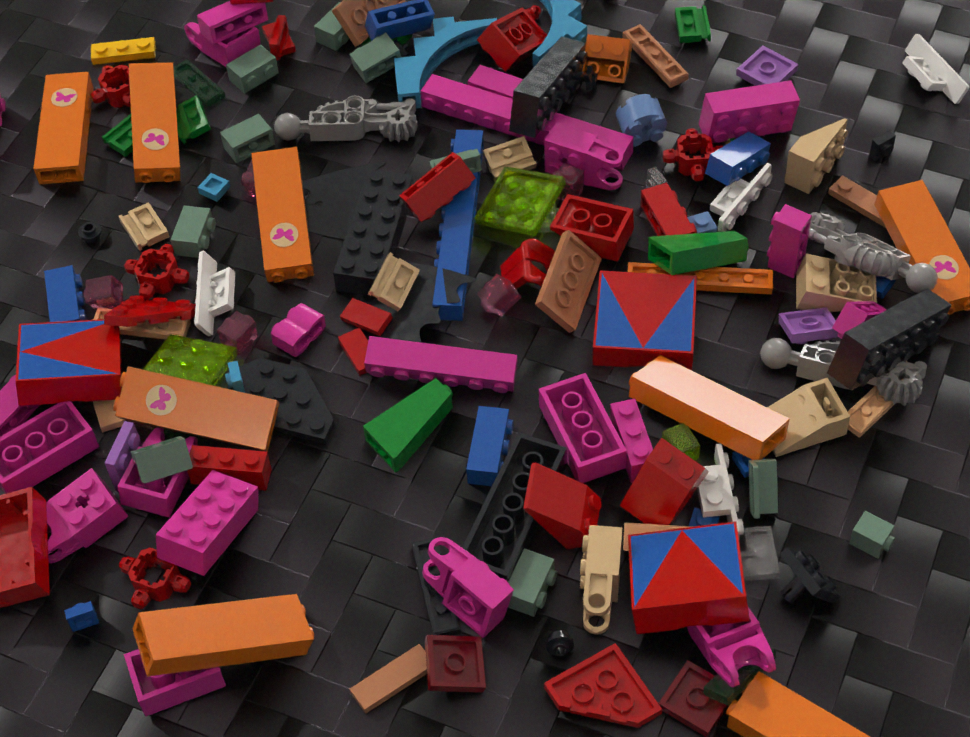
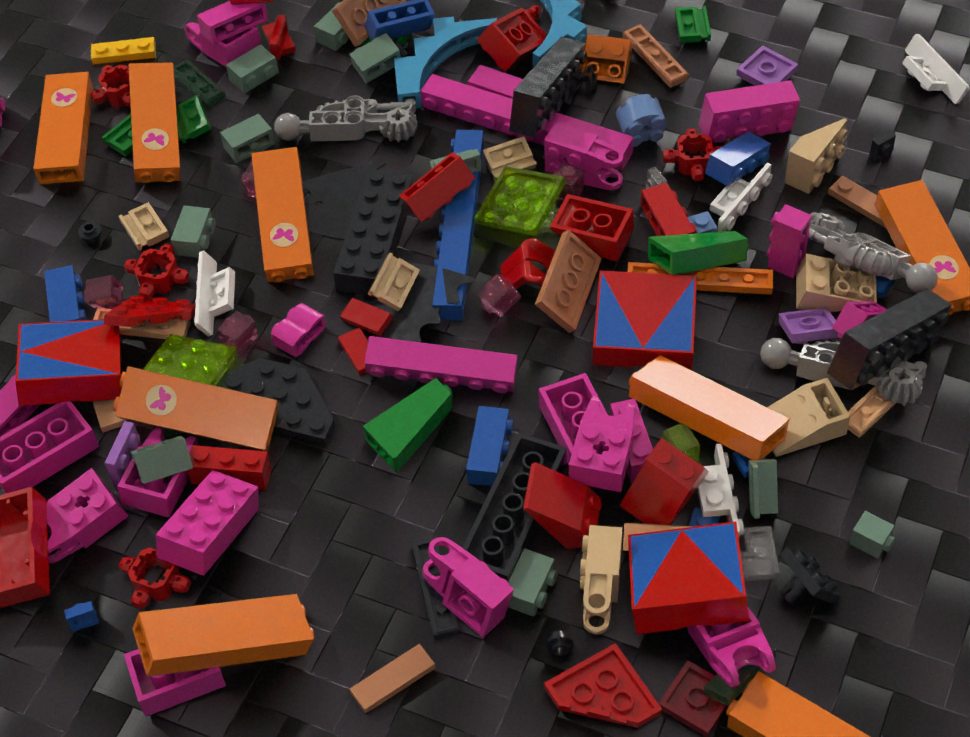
dark azure plate [197,173,230,201] -> none
dark azure plate [225,361,245,393] -> none
dark red plate [425,635,486,692] -> none
none -> dark pink brick [569,396,635,492]

